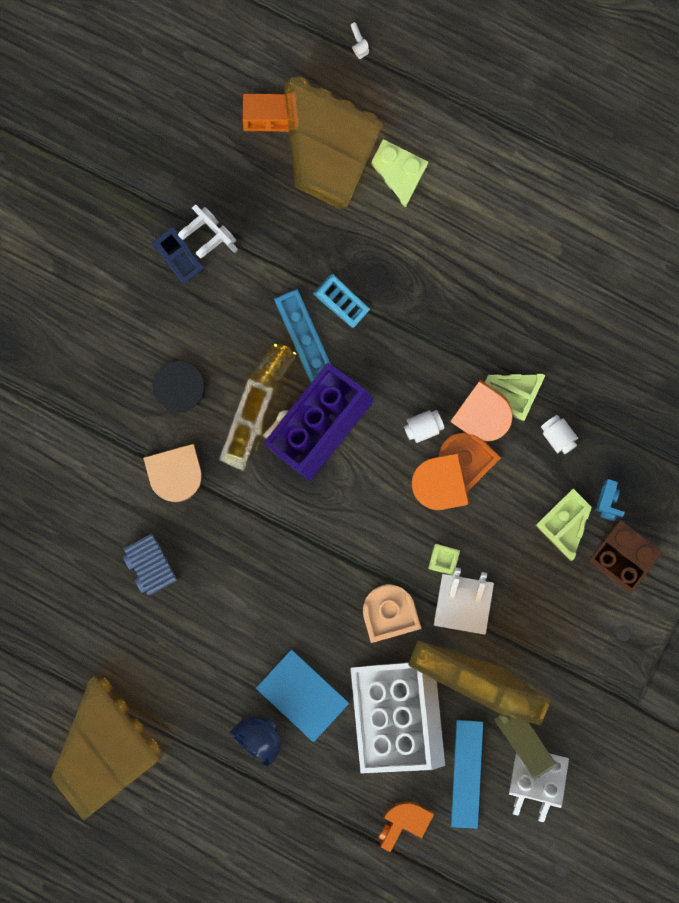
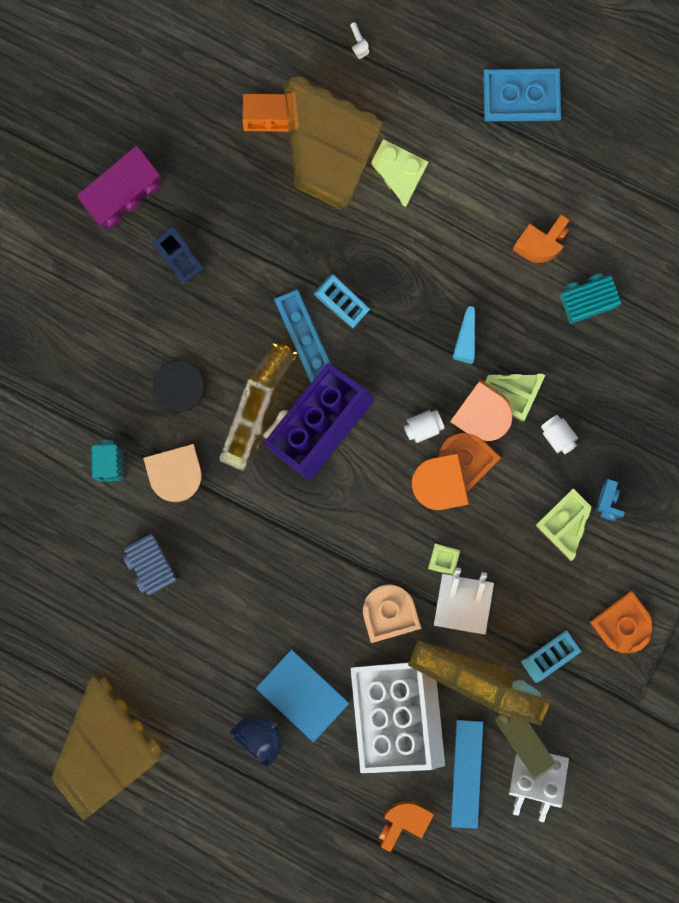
white plate [178,205,238,258] -> none
reddish brown slope [588,520,663,594] -> none
none -> magenta slope [77,146,162,230]
none -> teal brick [91,440,125,482]
none -> medium azure slope [453,306,475,364]
none -> dark azure tile [483,68,561,121]
none -> orange brick [513,215,569,263]
none -> medium azure slope [521,630,581,683]
none -> teal brick [559,273,621,324]
none -> orange tile [589,591,652,653]

